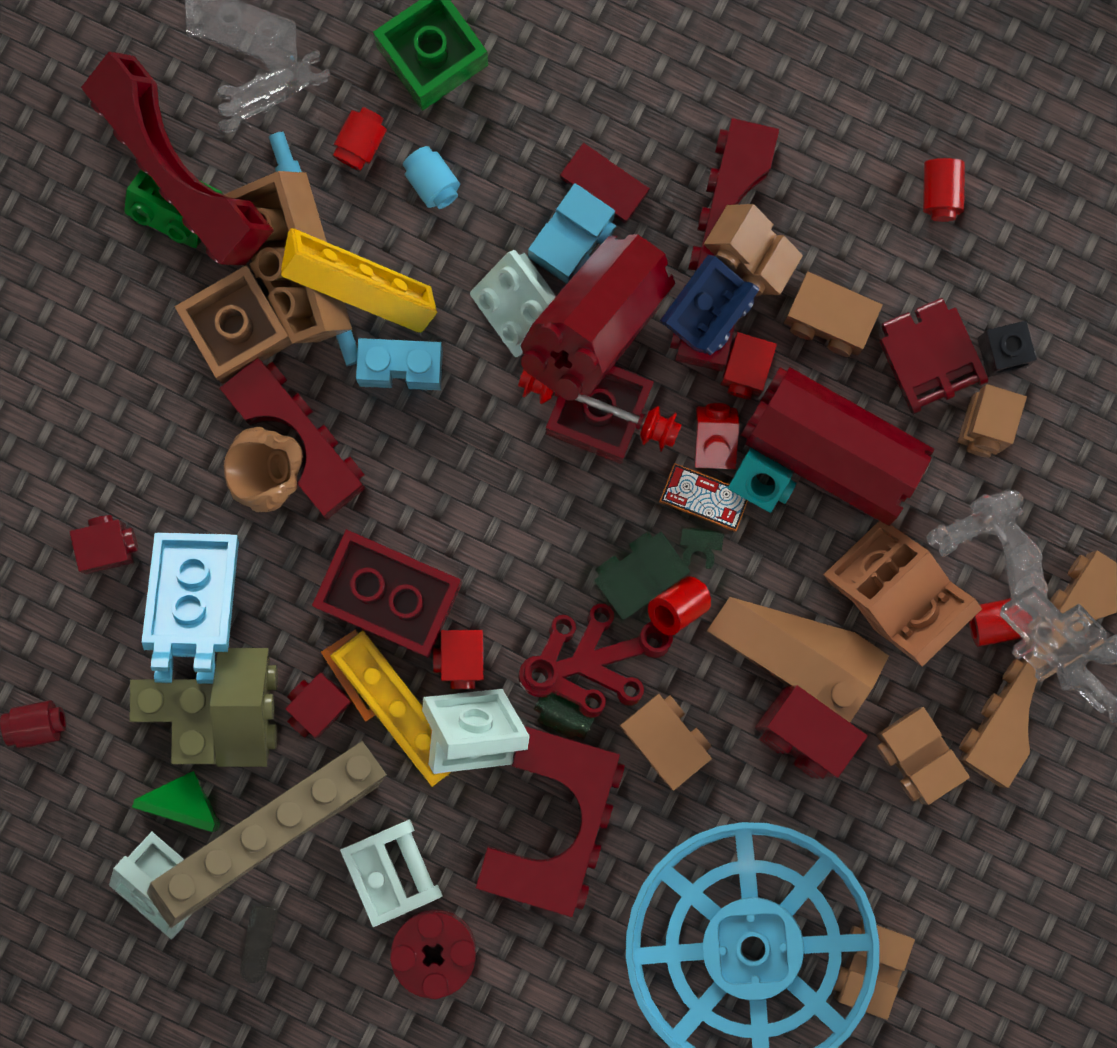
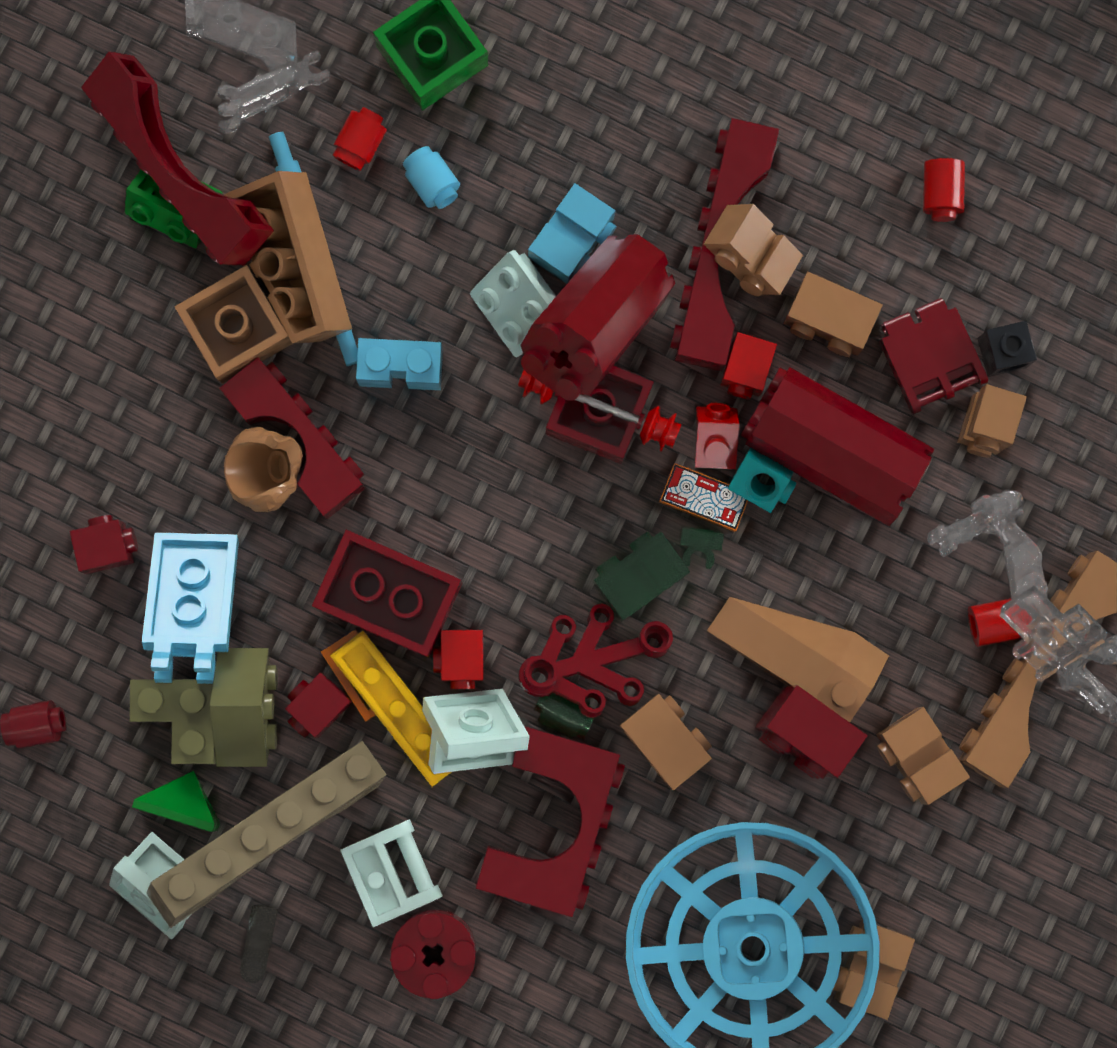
yellow slope [281,228,437,333] -> none
dark red tile [560,142,650,224] -> none
red brick [648,576,711,635] -> none
dark blue bracket [660,255,759,355] -> none
nougat bracket [823,521,982,667] -> none

